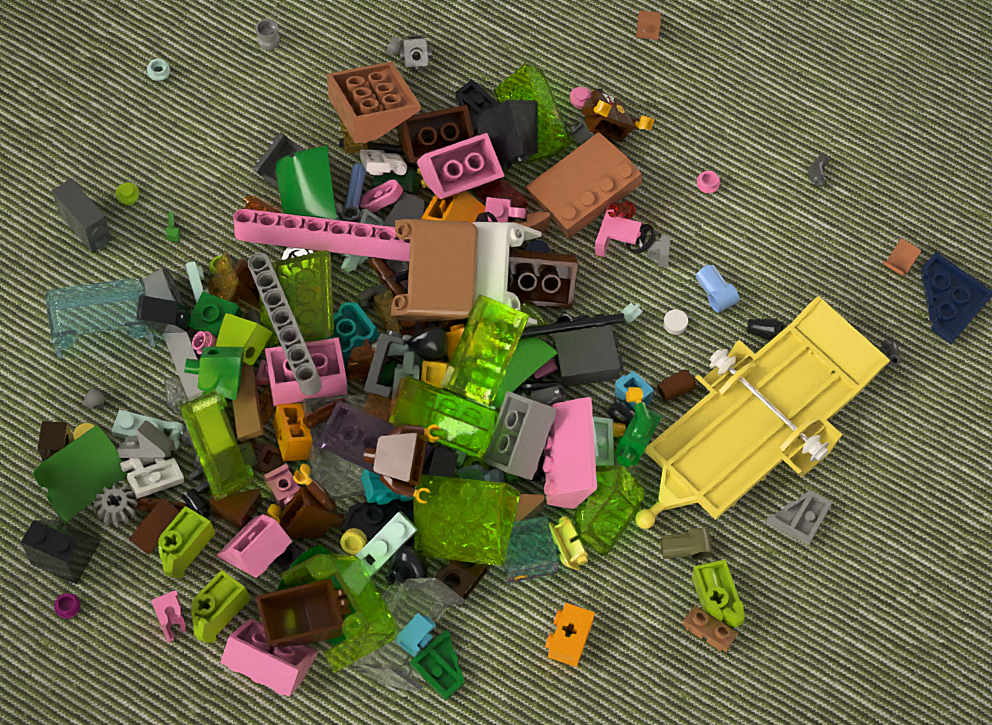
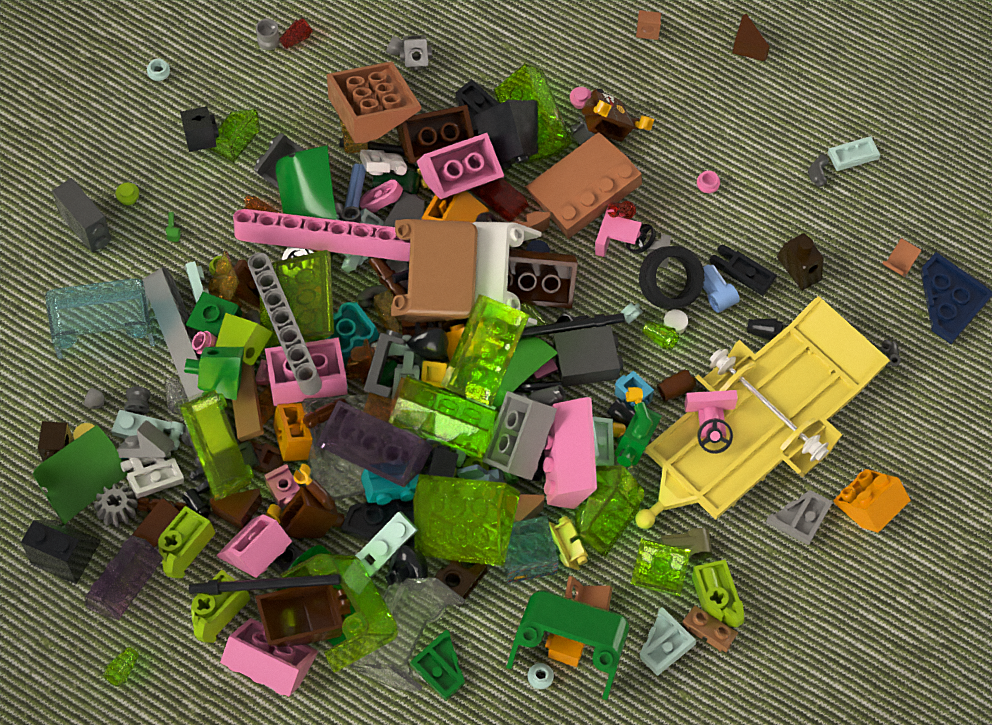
magenta plate [54,593,81,619] -> none
black slope [136,295,190,333] -> none
bright pink hinge [151,590,186,643] -> none
light yellow tile [340,528,367,555] -> none
torso [364,424,440,504] -> none
medium azure brick [396,613,436,658] -> none
bright pink plate [485,197,527,222] -> none
none -> slope [85,535,164,620]
none -> clear neon green cone [103,647,139,687]
none -> dark grey wheel [124,387,151,415]
none -> black brick [180,106,219,152]
none -> black bar [189,574,341,596]
none -> clear neon green slope [208,109,260,163]
none -> clear red cone [279,18,313,49]
none -> green windscreen [506,590,630,700]
none -> light aqua plate [528,663,554,689]
none -> nougat bracket [565,576,613,611]
none -> clear neon green slope [630,538,691,597]
none -> black tyre [638,246,705,309]
none -> light aqua wing [640,607,696,676]
none -> clear neon green cone [642,320,679,350]
none -> bright pink piece [684,390,738,454]
none -> black hinge [709,244,777,296]
none -> reddish brown slope [732,14,770,61]
none -> dark brown torso [777,233,824,291]
none -> light aqua plate [828,136,880,171]
none -> light orange slope [833,469,911,533]

